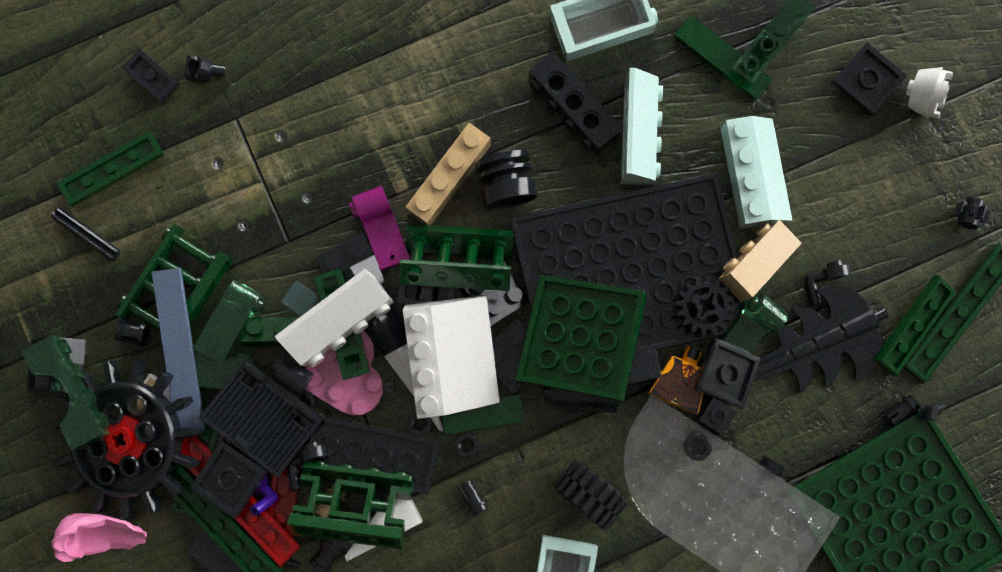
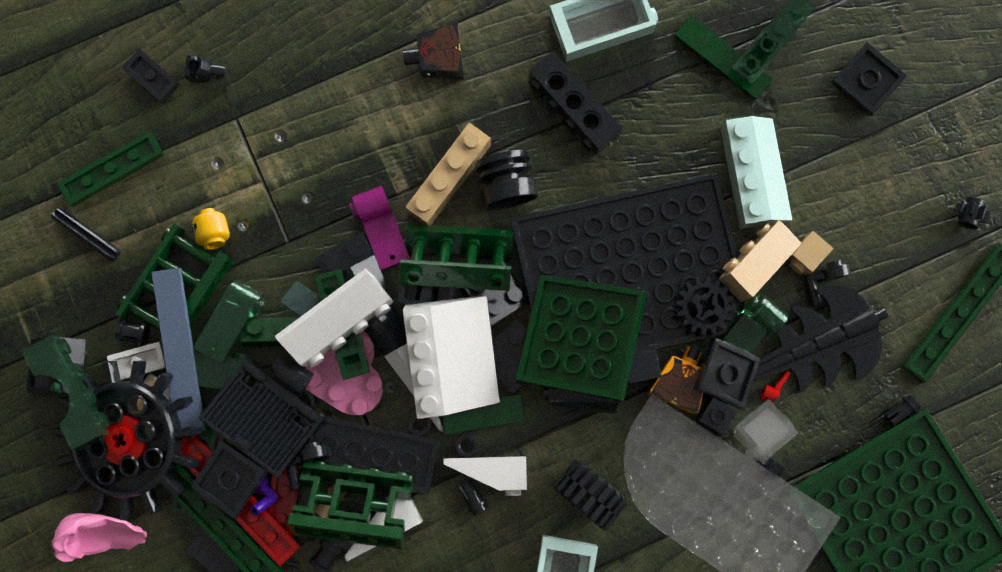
light aqua slope [621,68,663,186] -> none
black tile [684,432,712,461] -> none
dark green tile [873,275,957,377] -> none
white cone [906,67,953,119] -> none
black hand [920,404,945,421] -> none
none -> white plate [107,342,166,381]
none -> yellow head [191,208,230,250]
none -> torso [403,23,464,79]
none -> white slope [444,456,527,496]
none -> clear plate [734,399,799,465]
none -> red hand [760,370,791,403]
none -> tan brick [787,231,834,275]

